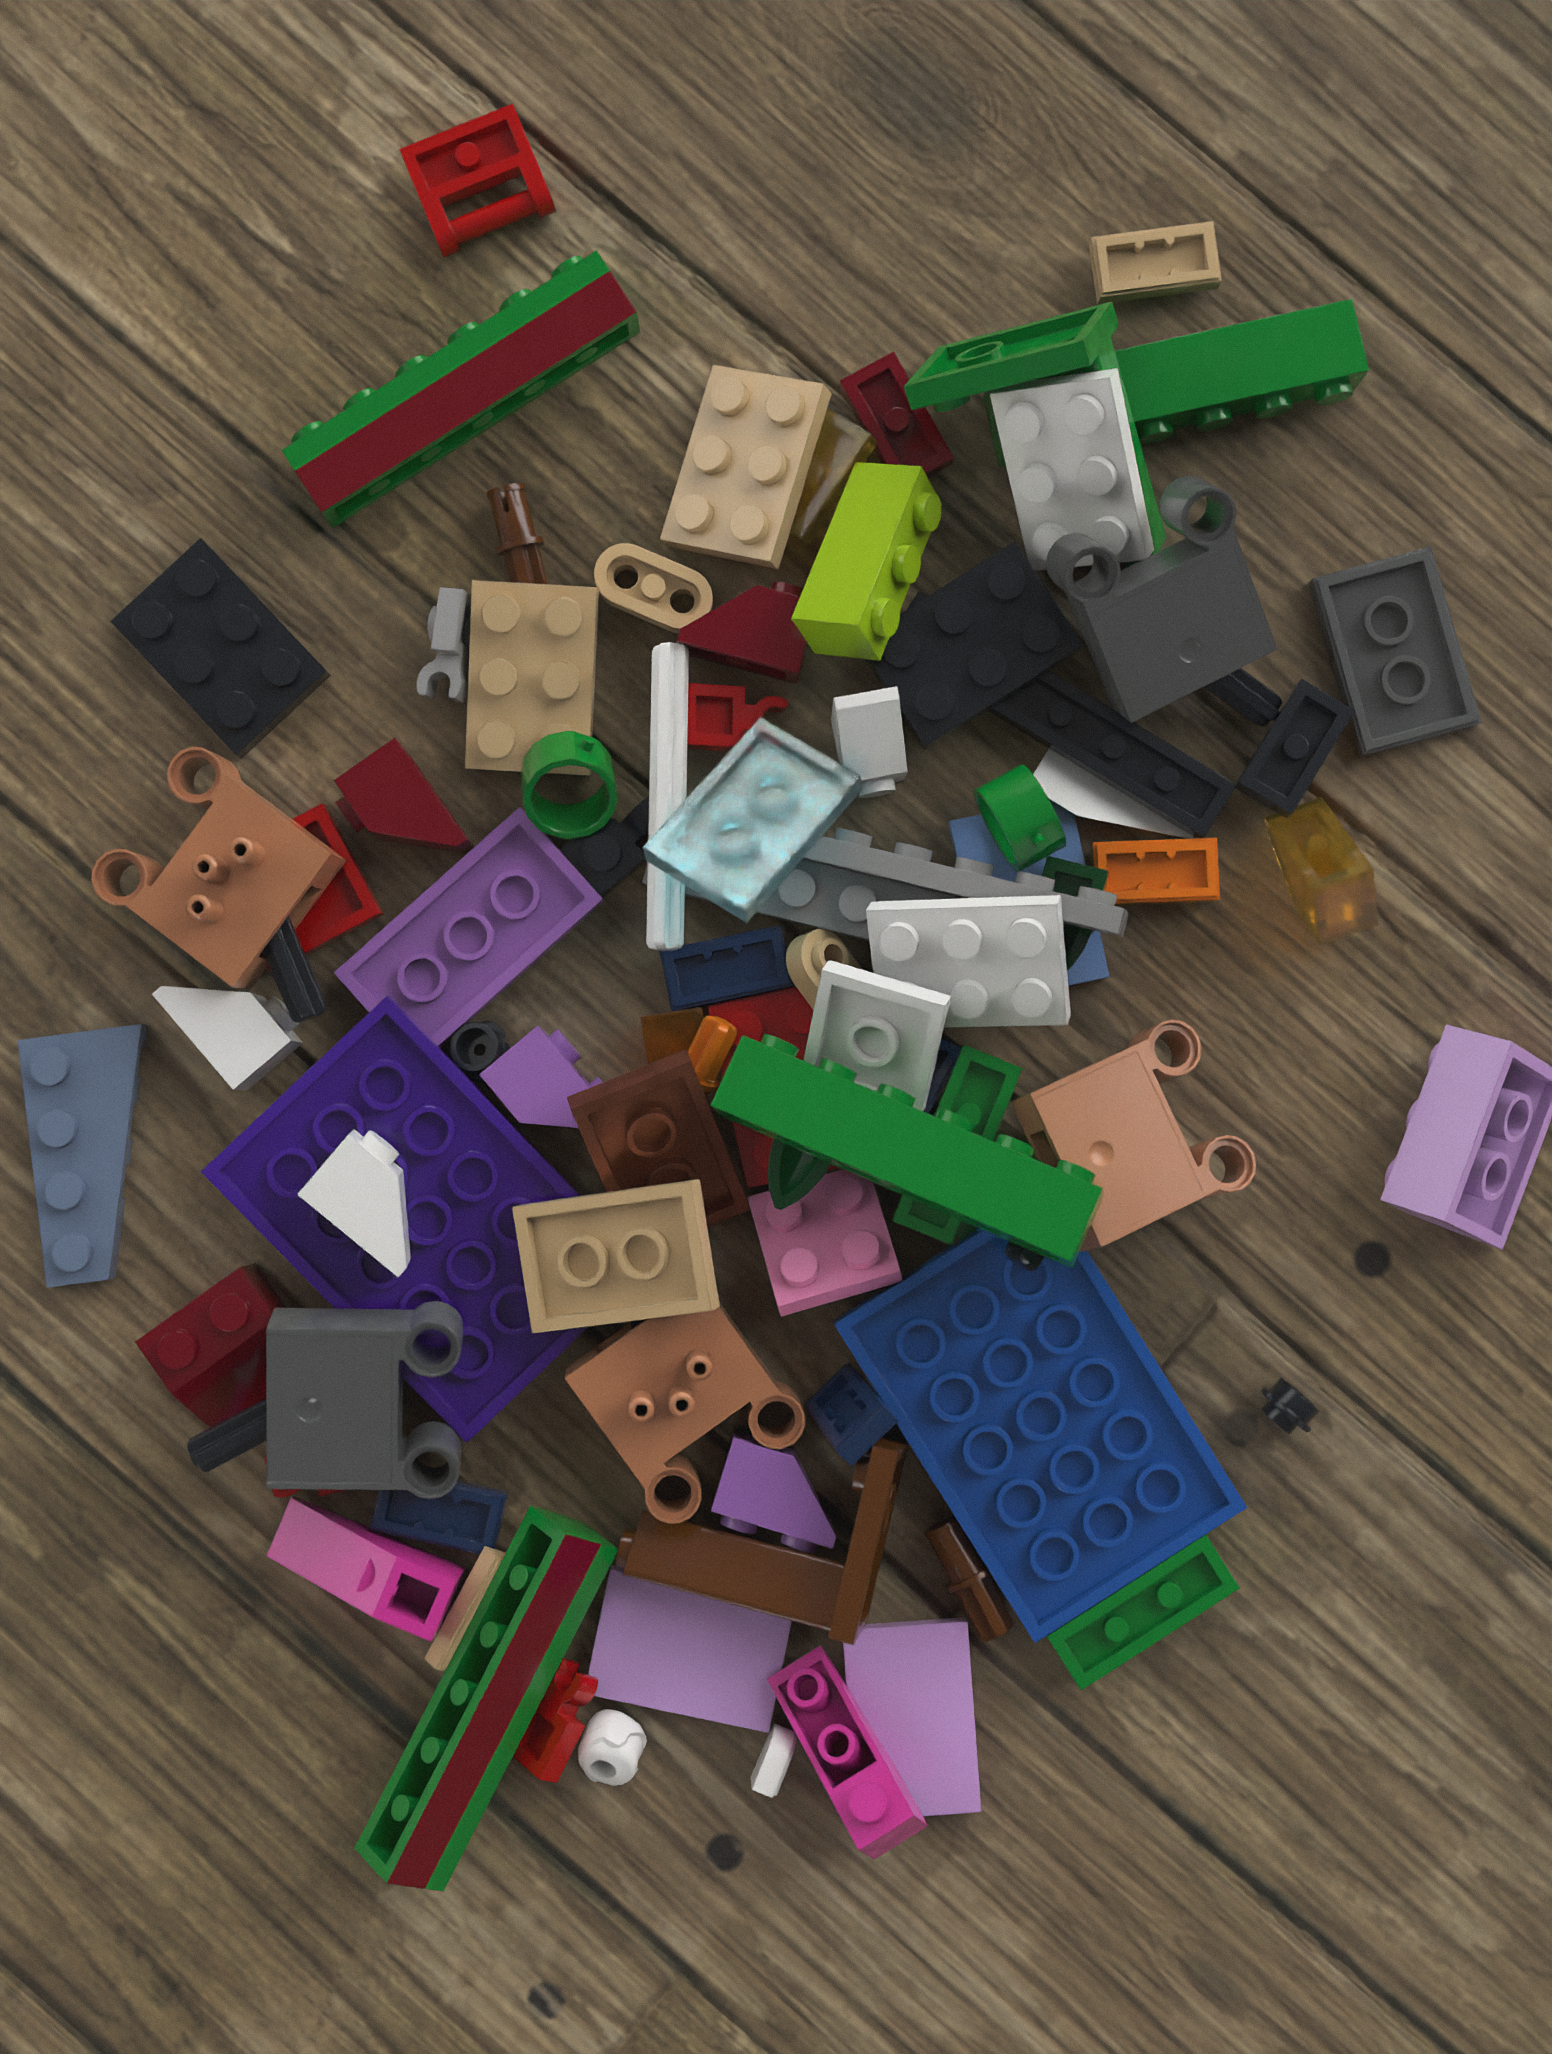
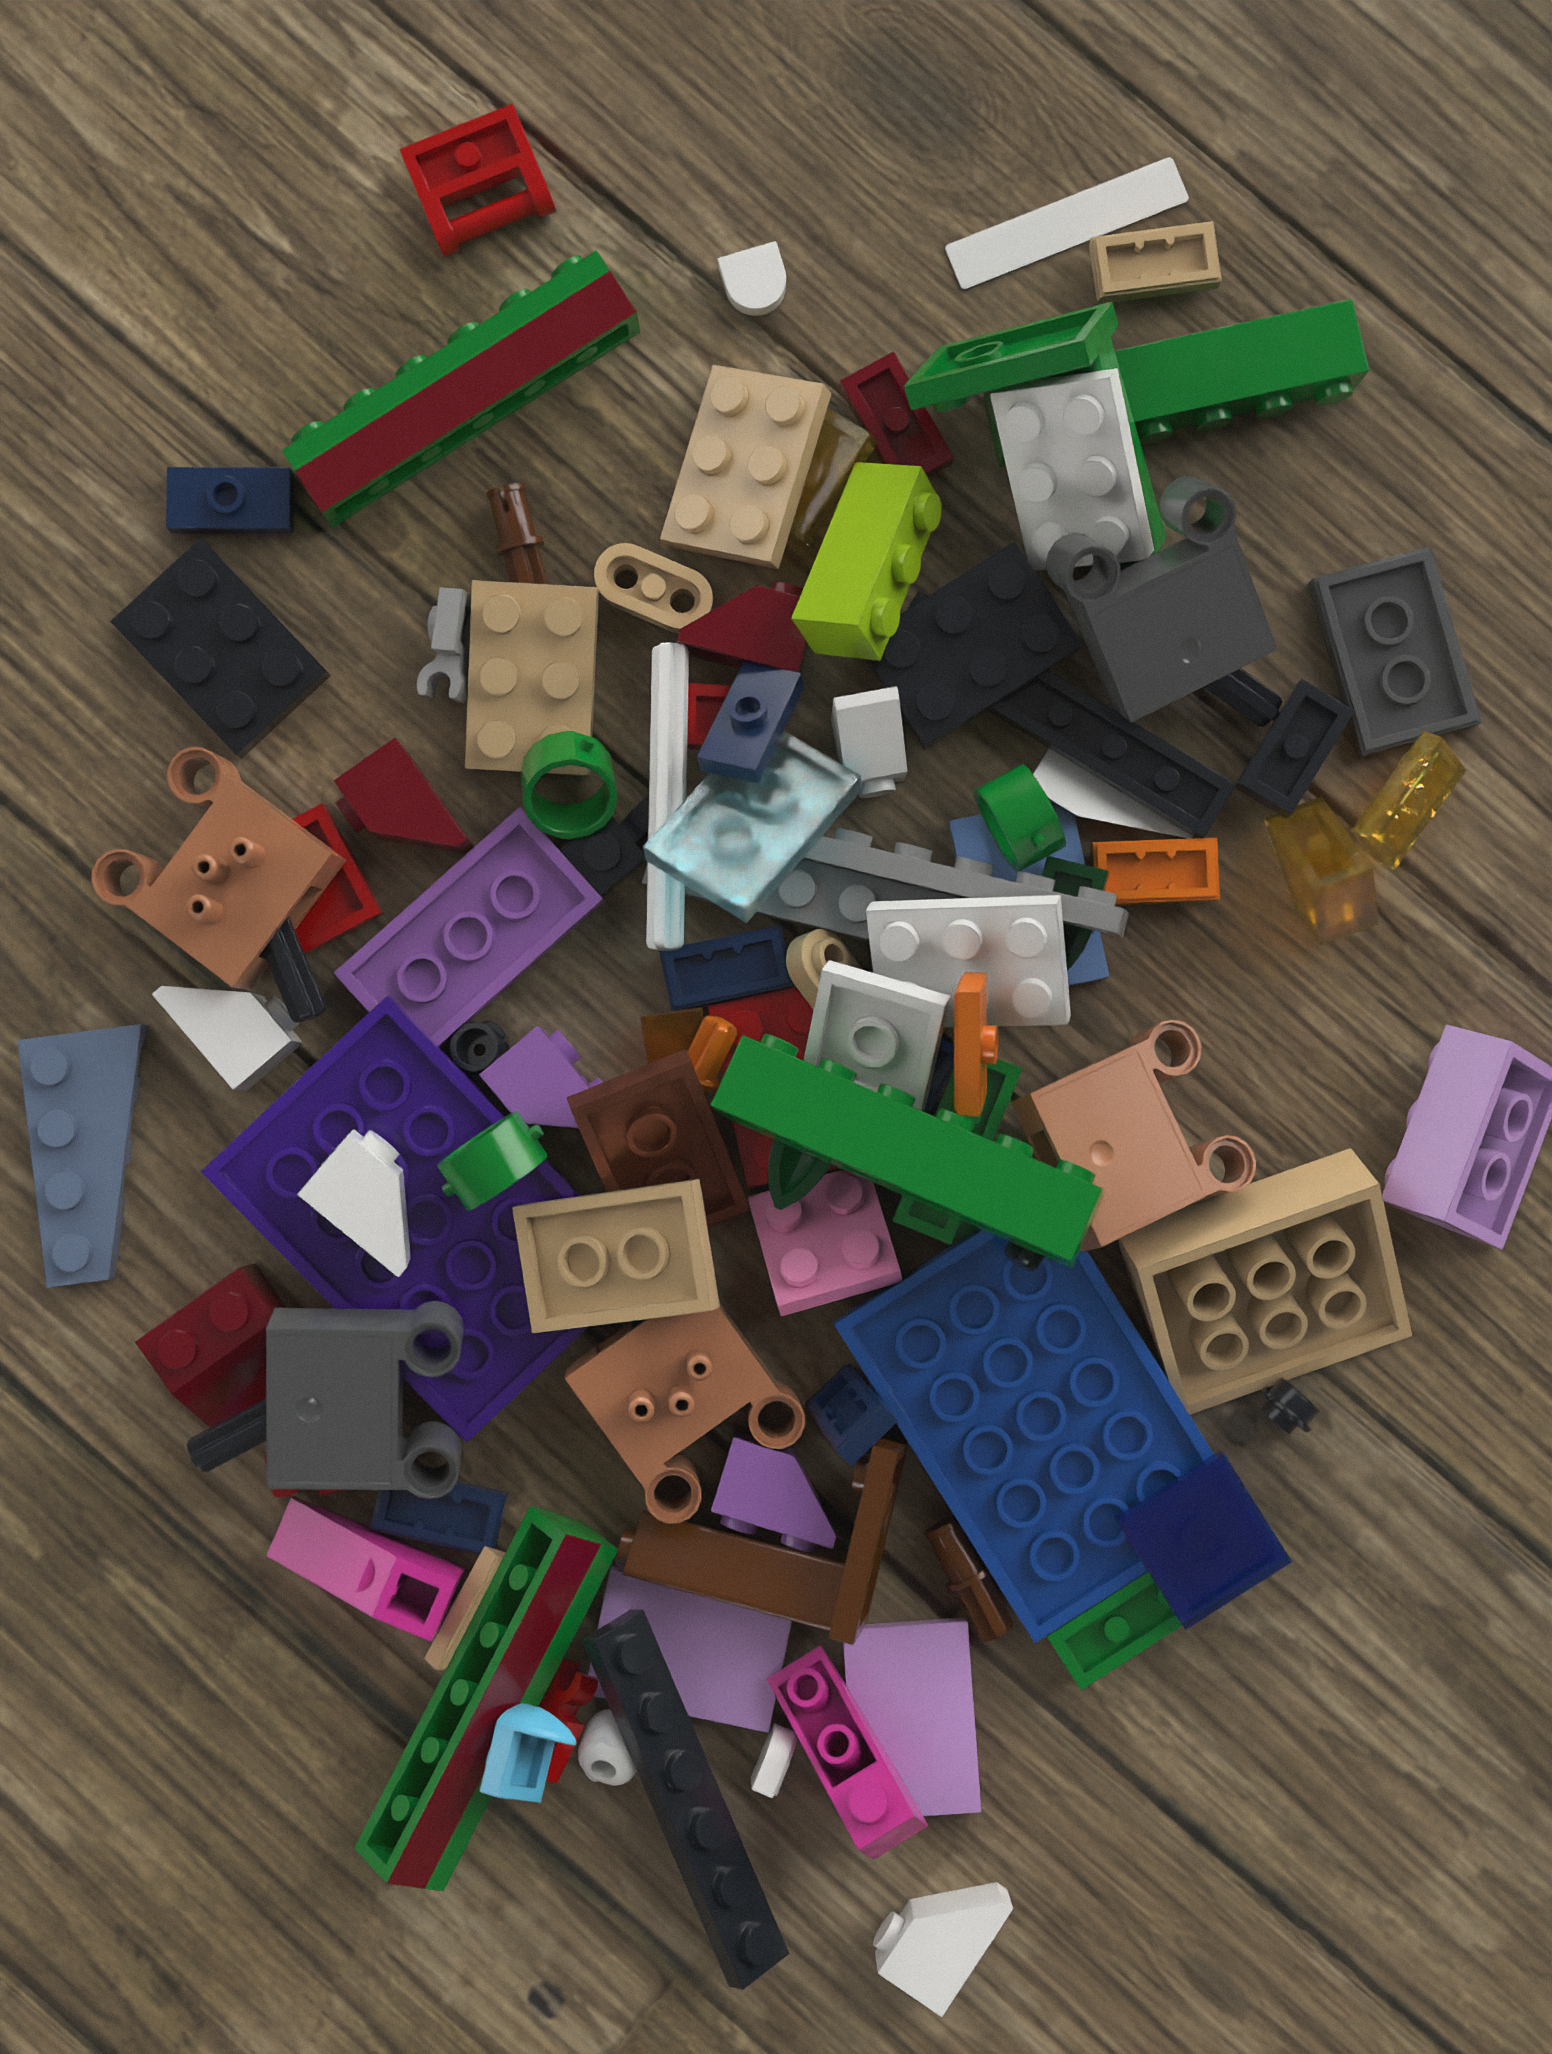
none -> dark blue plate [166,467,294,533]
none -> green piece [437,1111,548,1211]
none -> medium azure plate [480,1703,576,1803]
none -> black plate [581,1609,790,1990]
none -> dark blue plate [697,661,804,784]
none -> white tile [717,241,786,316]
none -> white slope [873,1882,1013,2017]
none -> white sticker [945,157,1189,289]
none -> orange plate [954,972,999,1117]
none -> clear blue tile [1114,1451,1292,1630]
none -> tan slope [1118,1148,1412,1415]
none -> clear yellow plate [1351,730,1466,870]

